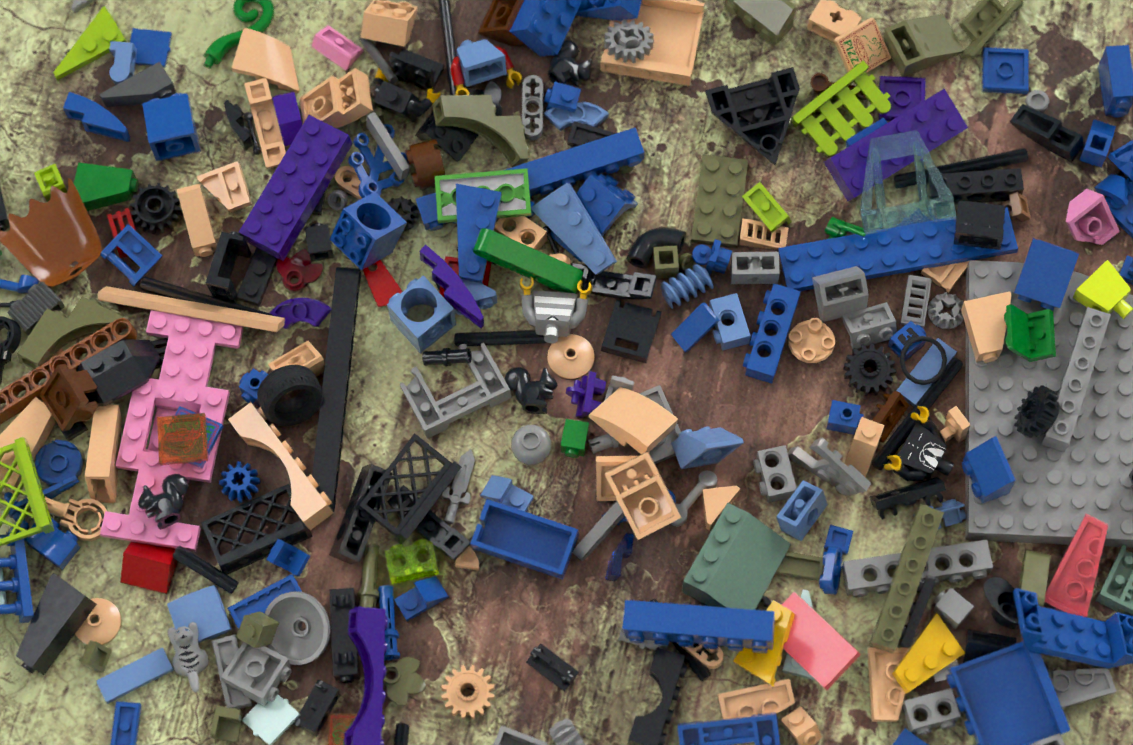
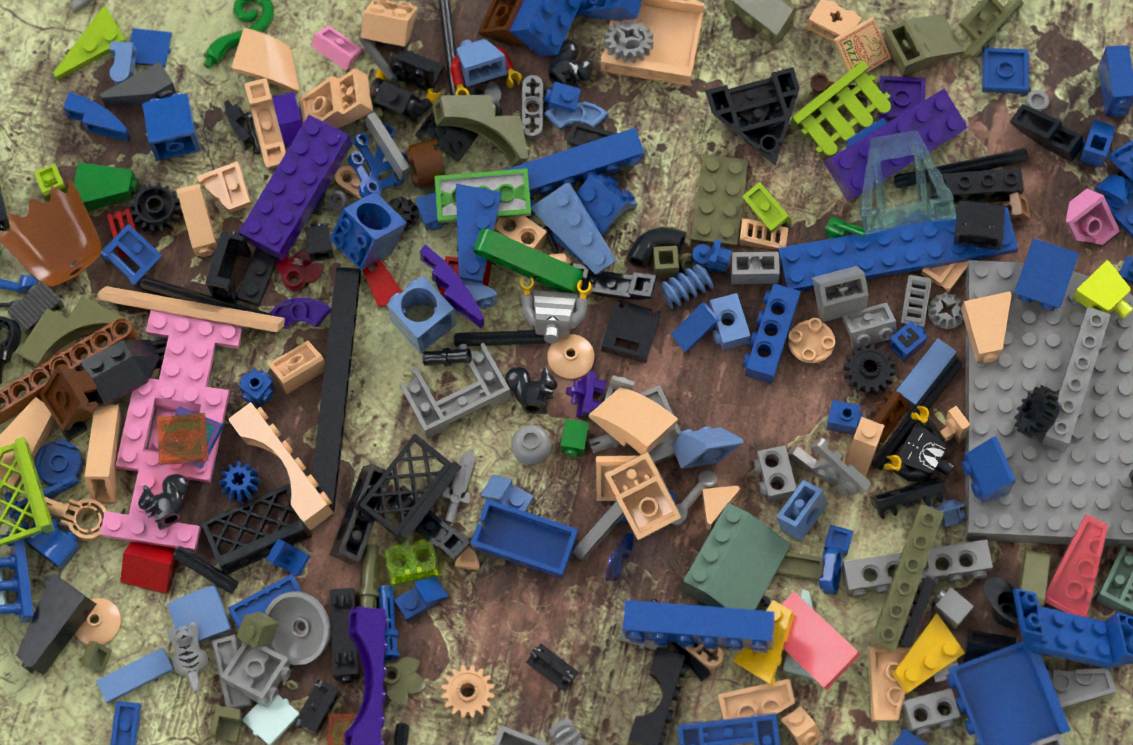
black tyre [257,365,323,426] -> none
black piece [900,336,947,385] -> none
green bracket [1004,304,1056,362] -> none

